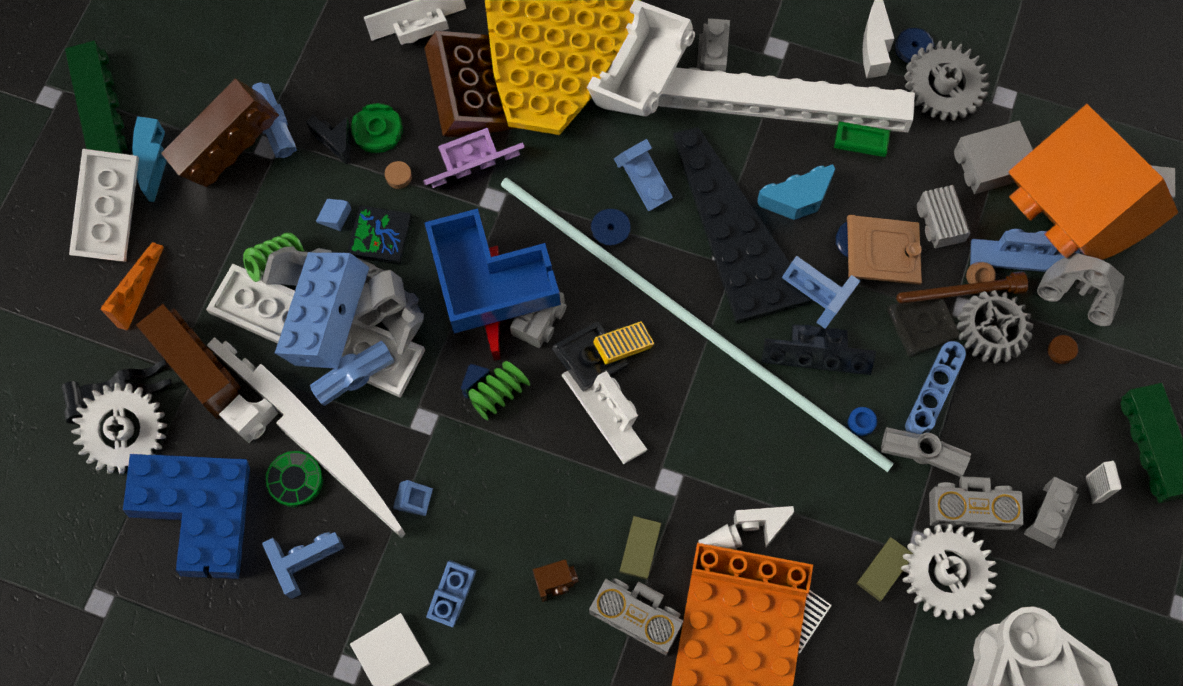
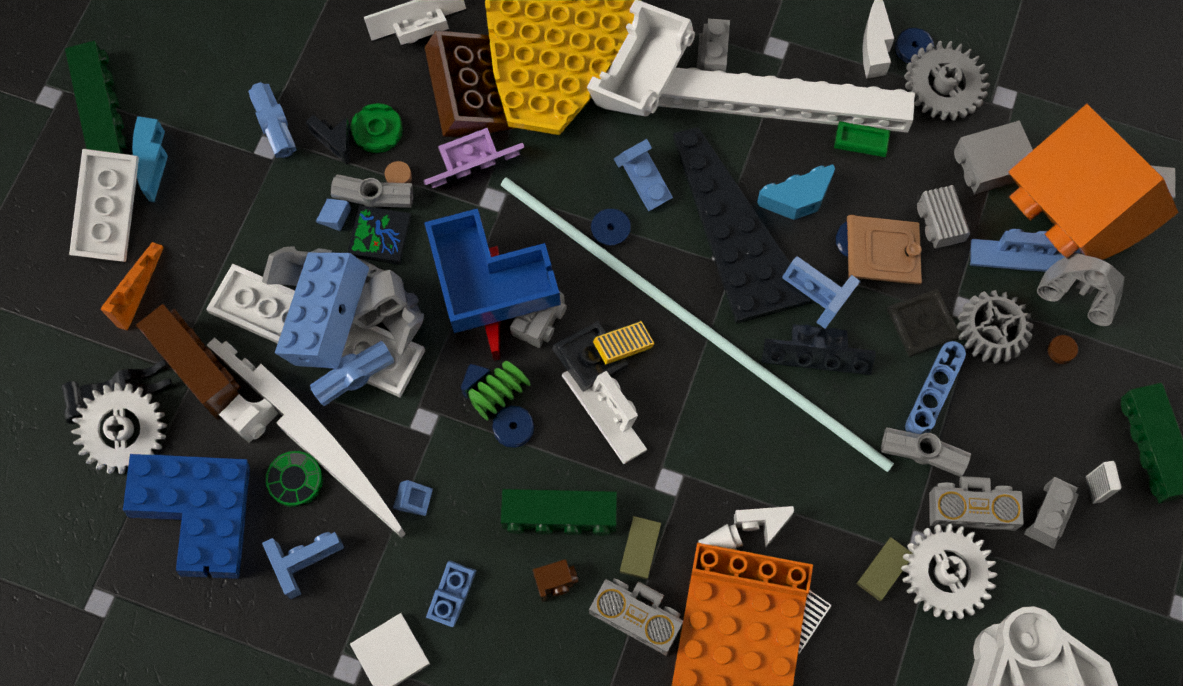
reddish brown brick [161,78,279,187] -> none
bright green piece [243,232,304,282] -> none
blue tile [848,407,877,436] -> none
reddish brown piece [896,271,1028,303] -> none
medium nougat tile [966,262,996,284] -> none
none -> light grey piece [331,174,413,209]
none -> dark blue piece [492,406,534,448]
none -> dark green brick [501,489,617,536]

